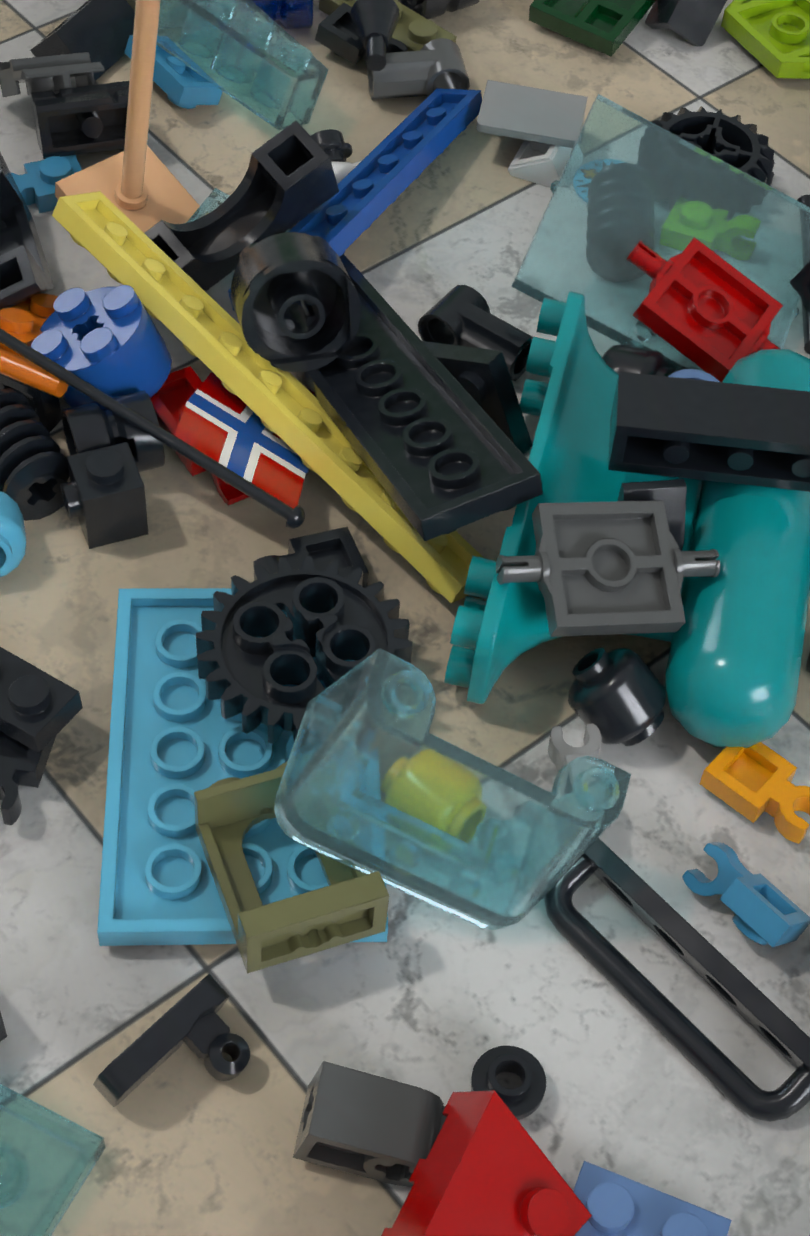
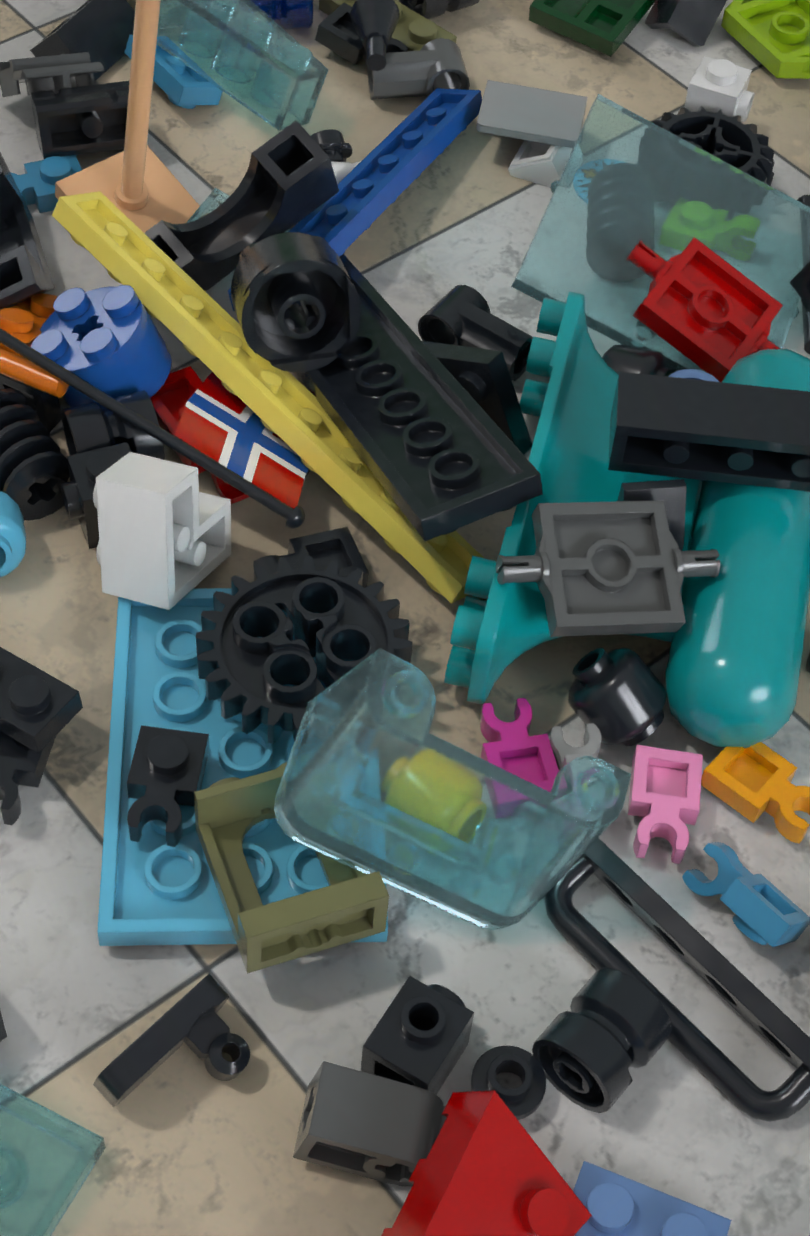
none -> white brick [93,452,231,610]
none -> black plate [127,725,210,847]
none -> black brick [361,976,474,1095]
none -> dark pink plate [480,698,565,814]
none -> black wheel [532,968,672,1113]
none -> bright pink plate [628,745,703,864]
none -> white brick [684,56,755,123]

